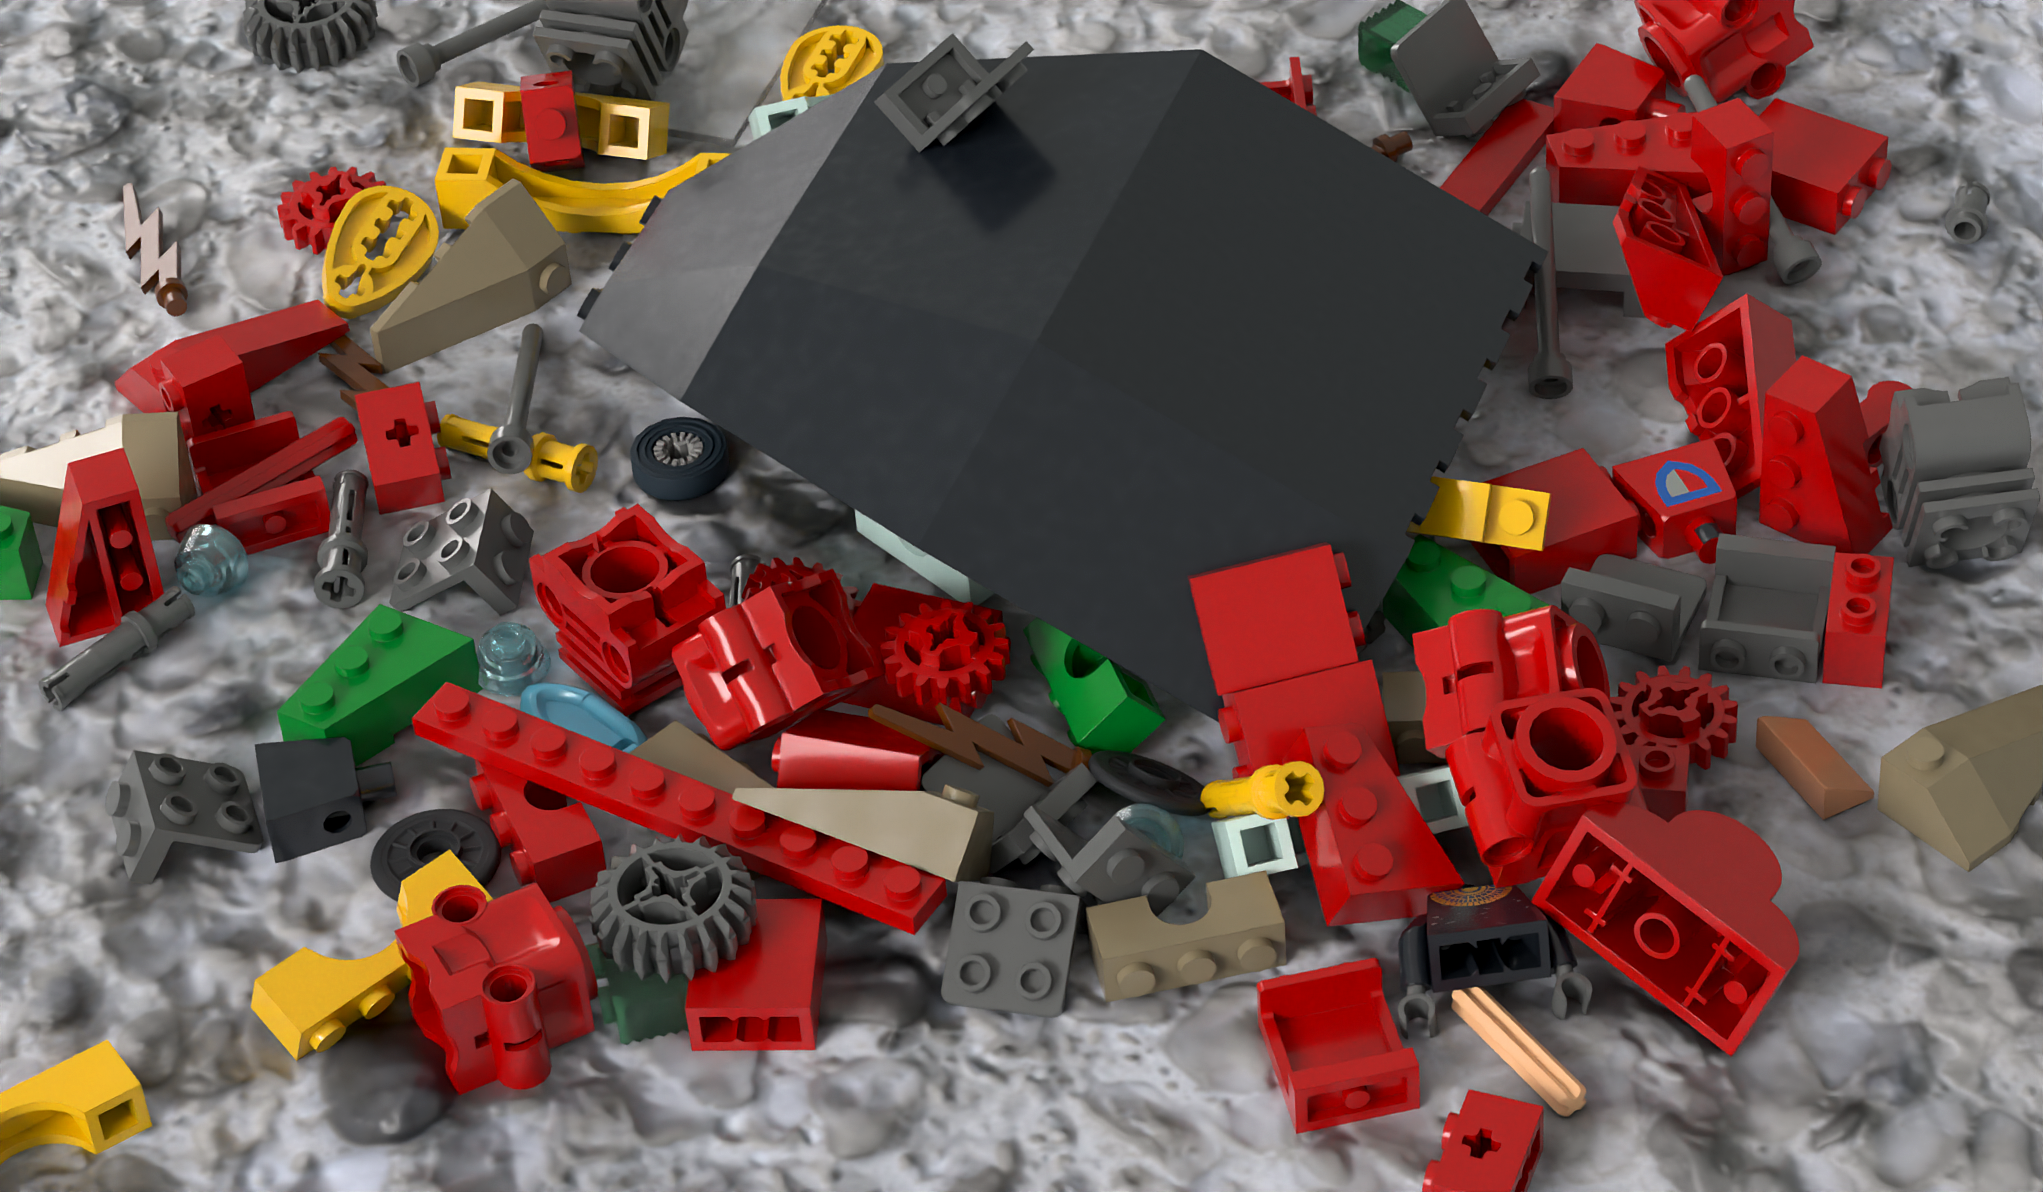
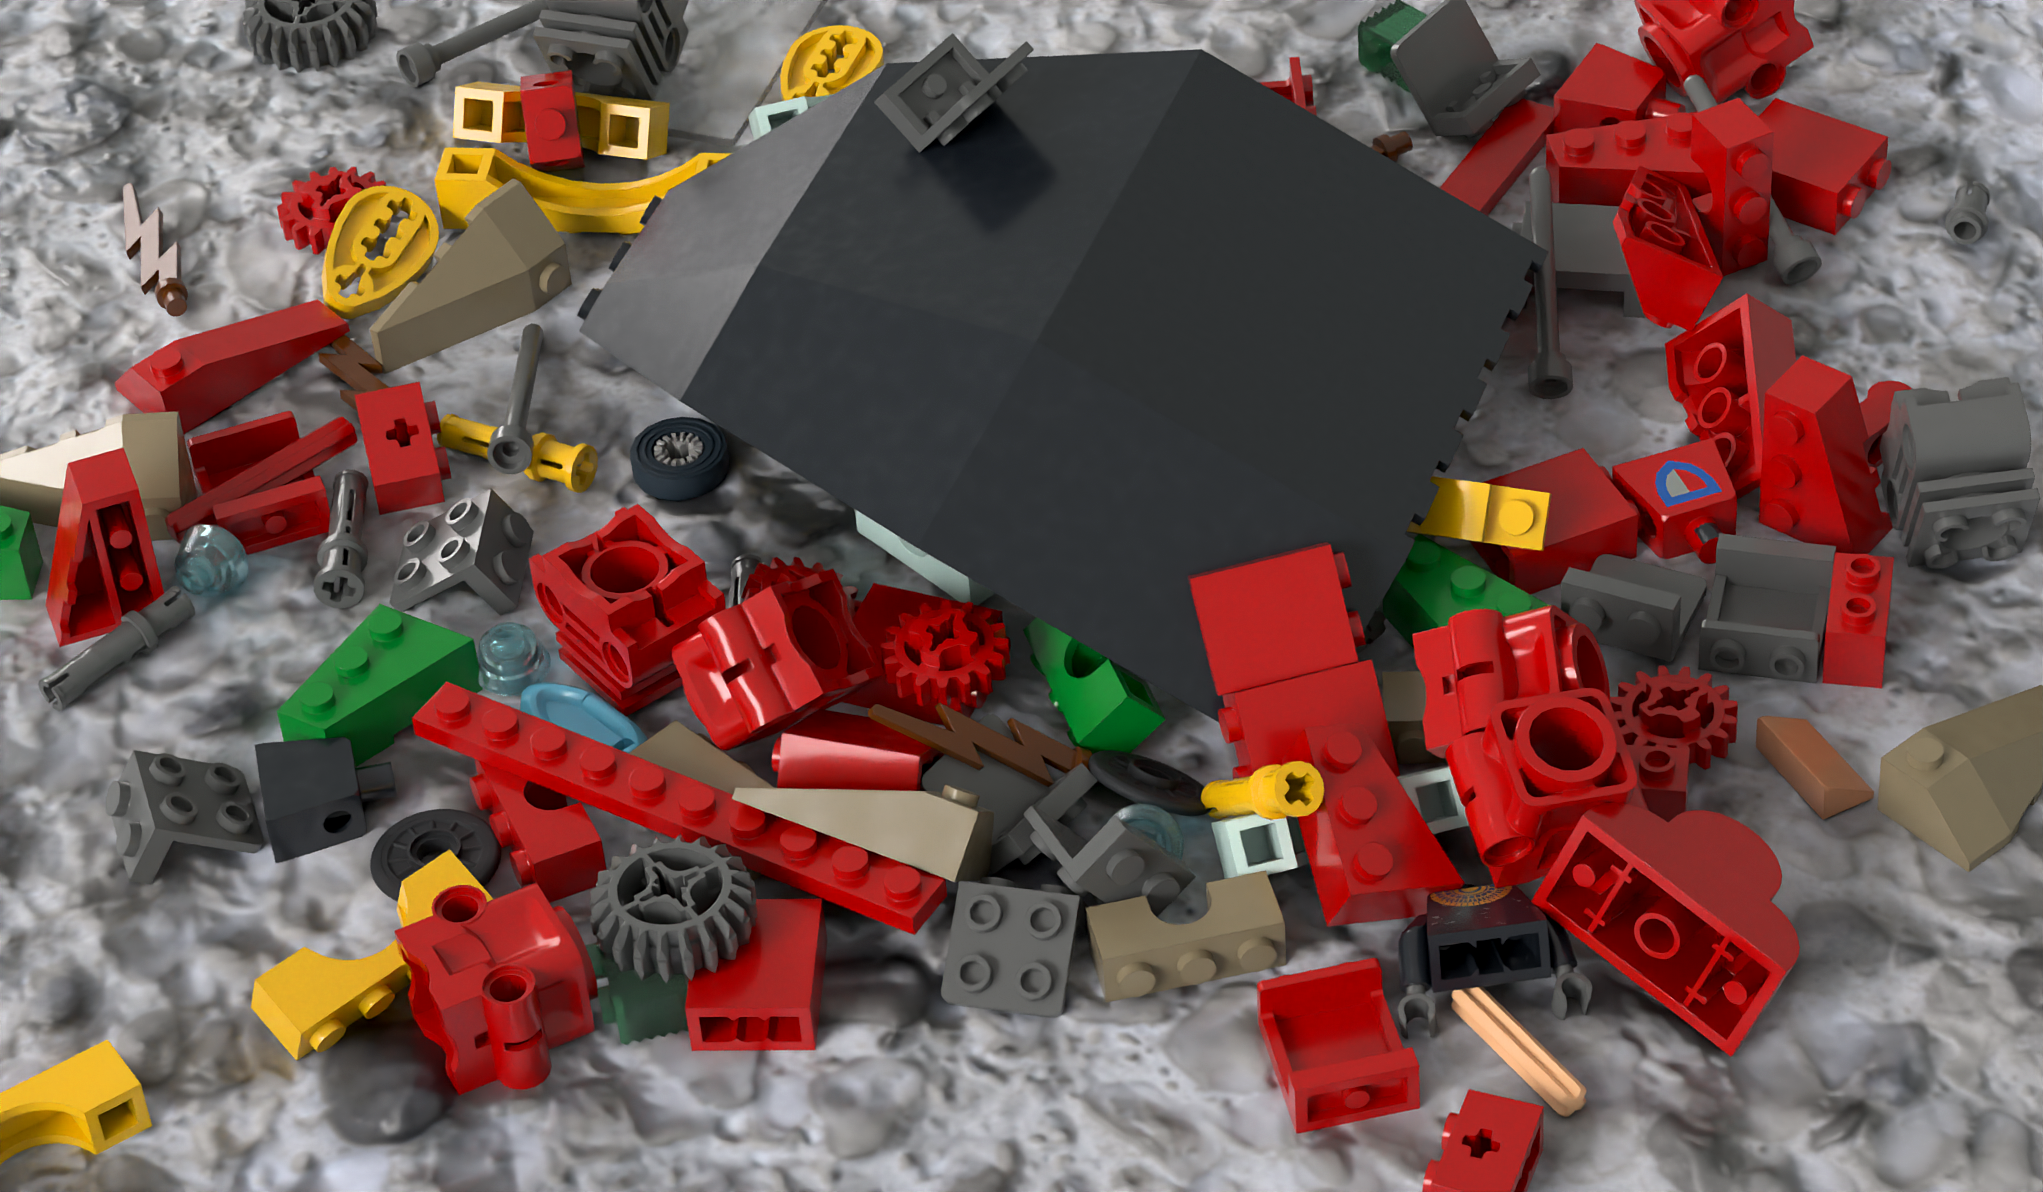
red brick [159,334,255,453] -> none

